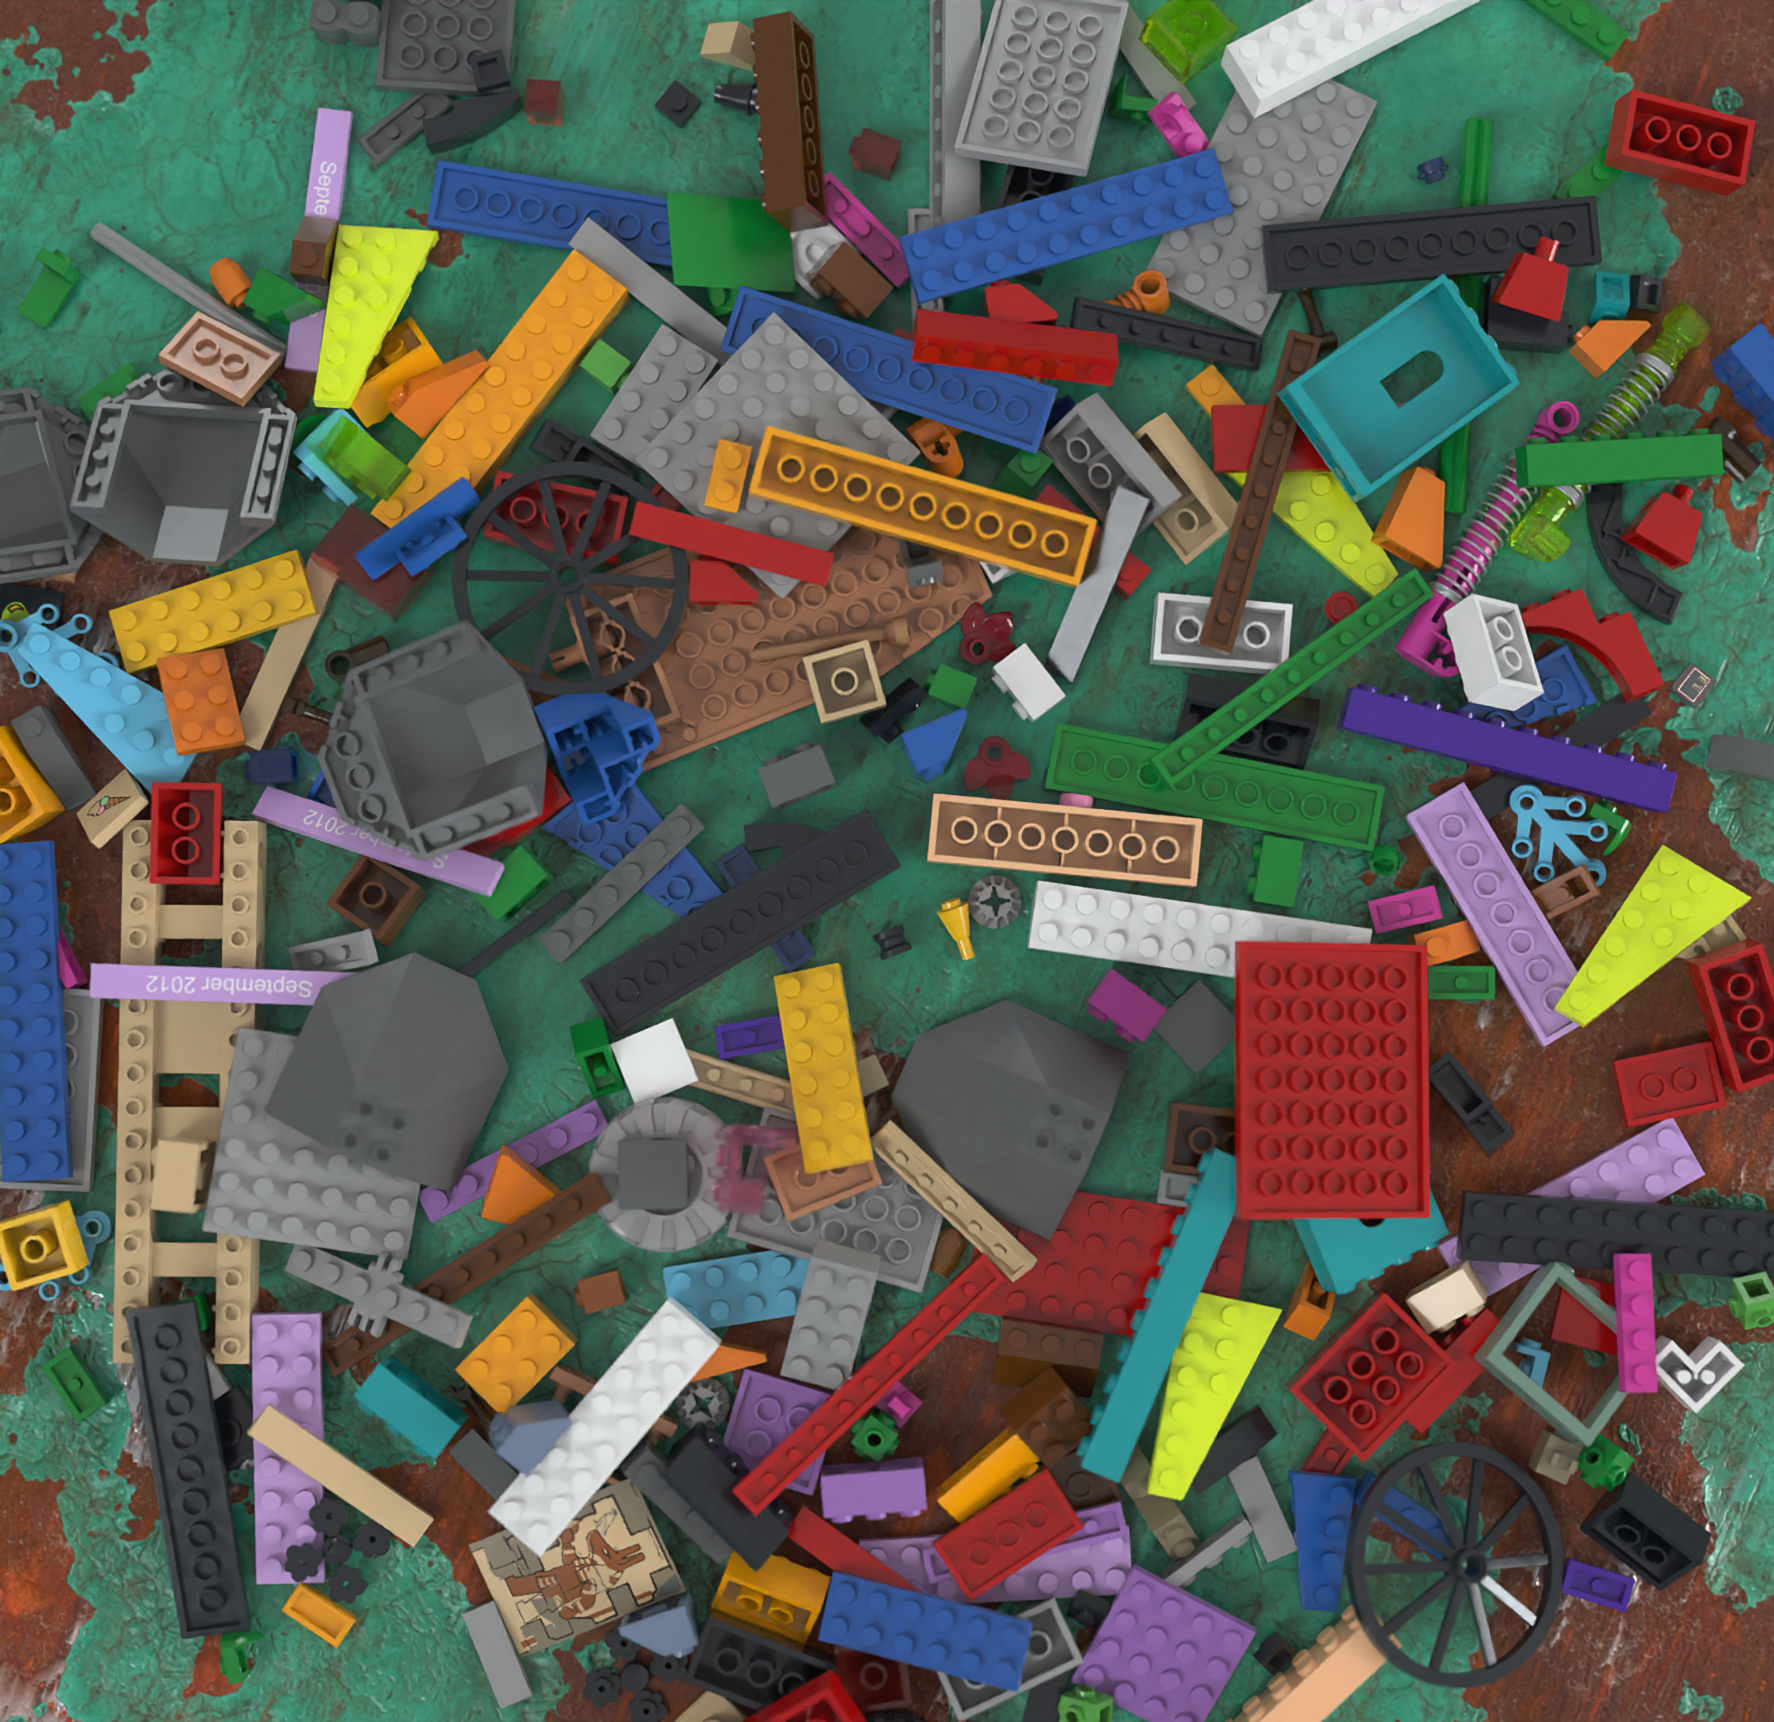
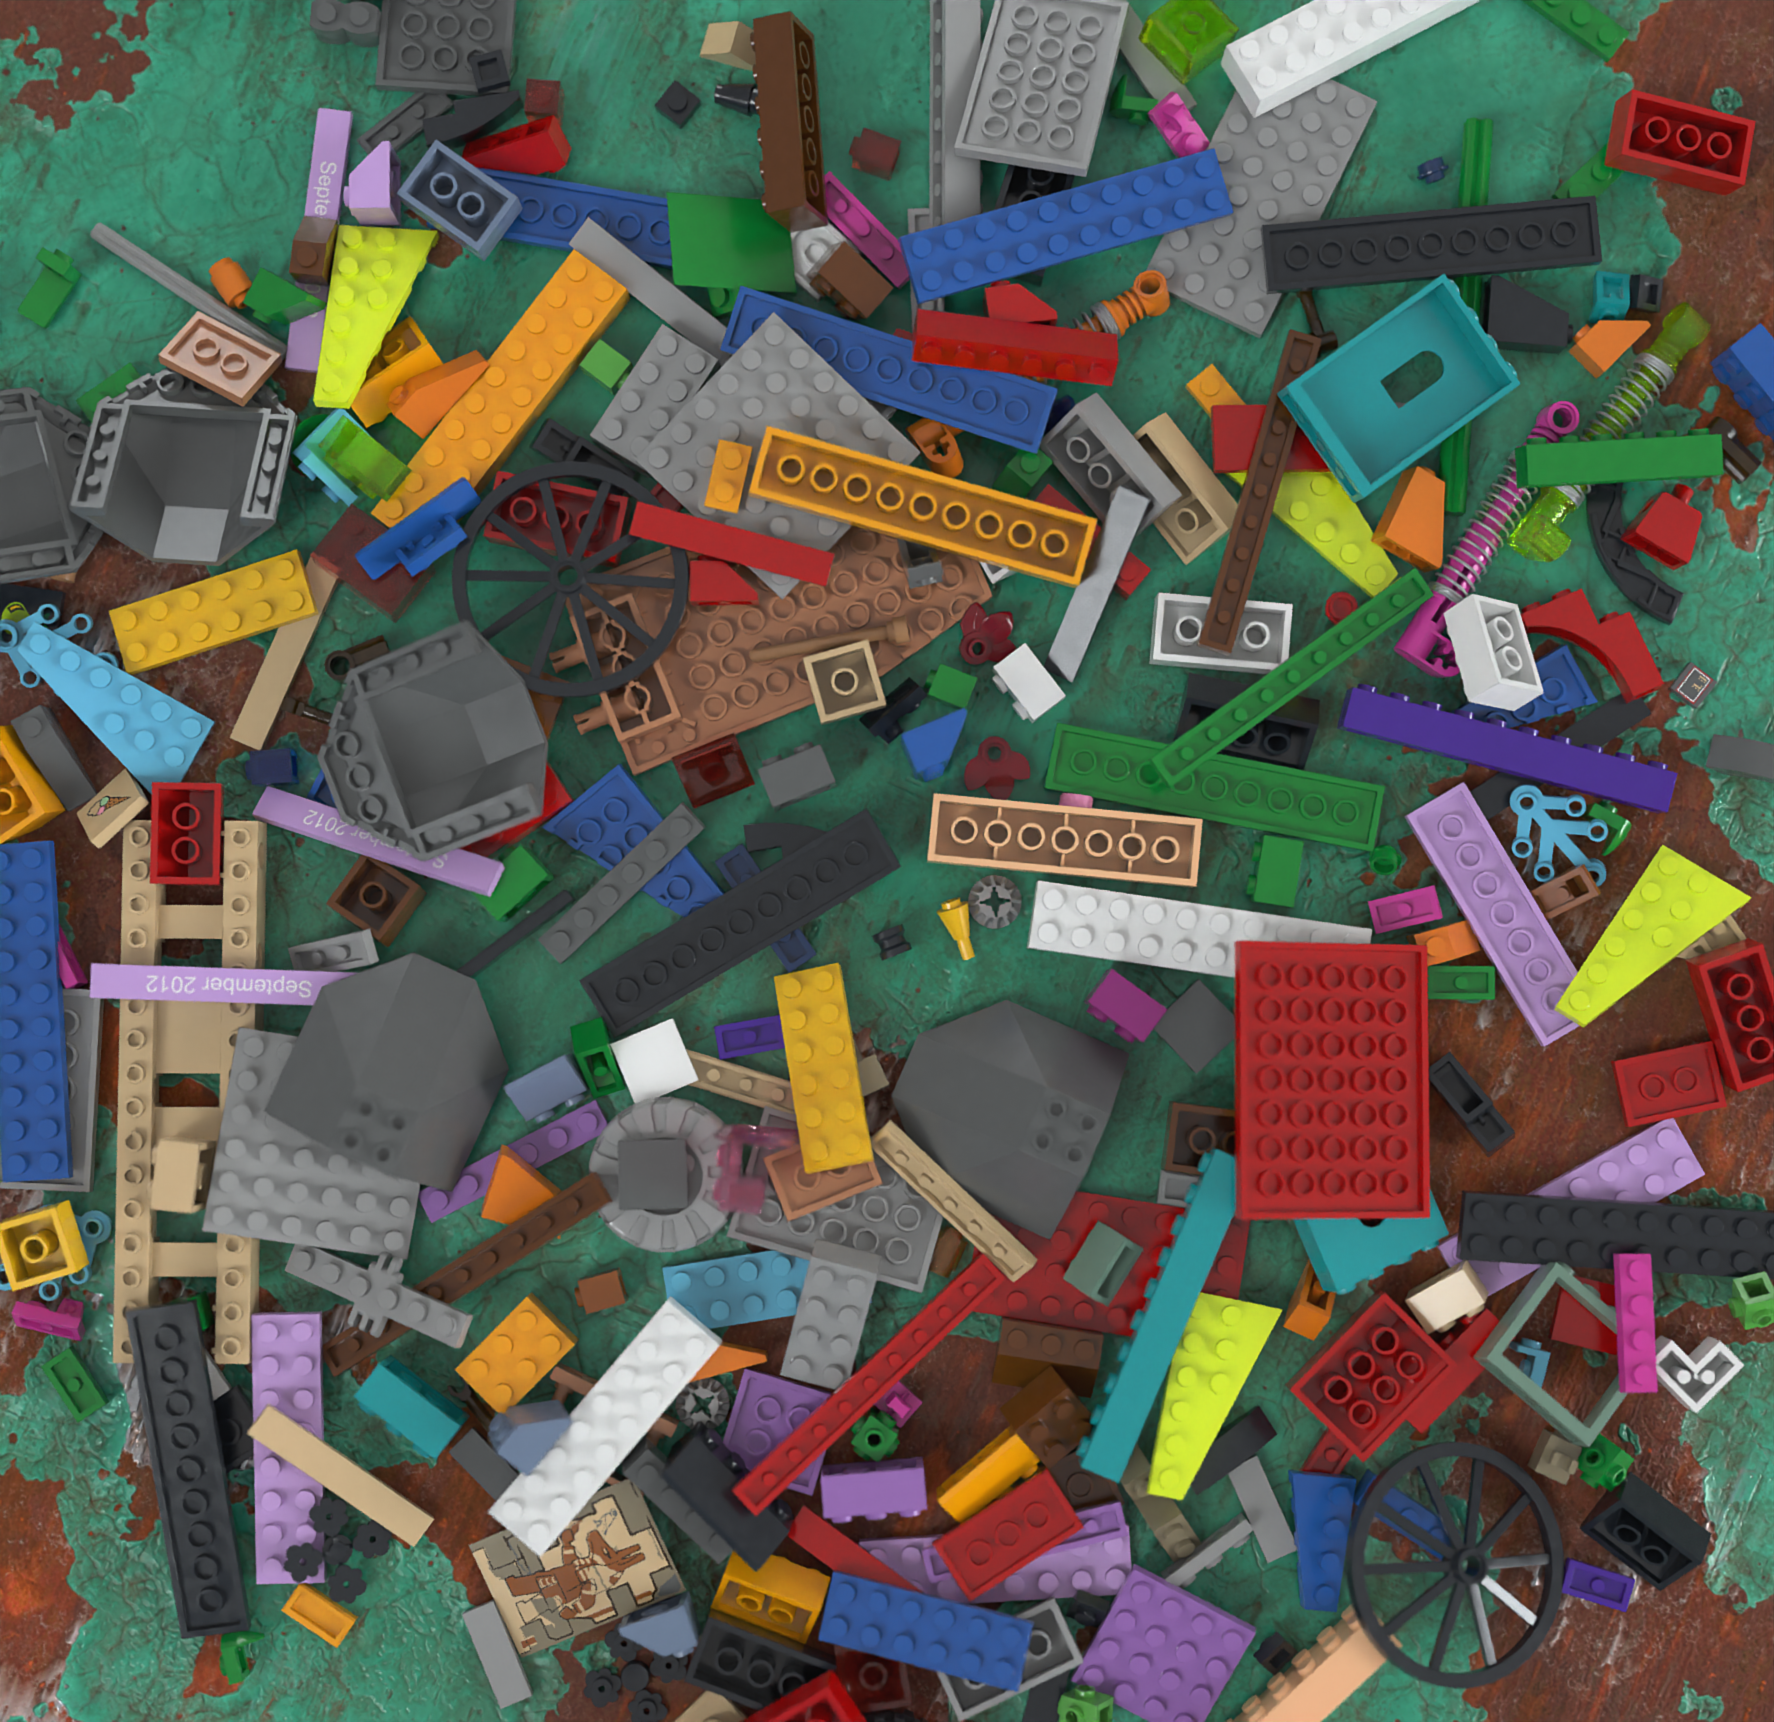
orange plate [156,648,245,756] -> none
blue brick [533,693,661,827] -> none
black tile [1070,297,1263,373] -> none
red torso [1491,236,1569,322] -> none
none -> dark pink hinge [11,1298,86,1342]
none -> lavender slope [343,141,401,226]
none -> sand blue brick [397,140,523,261]
none -> red slope [461,115,571,175]
none -> sand blue slope [503,1053,589,1124]
none -> clear red slope [671,733,755,809]
none -> sand green brick [1063,1220,1143,1307]

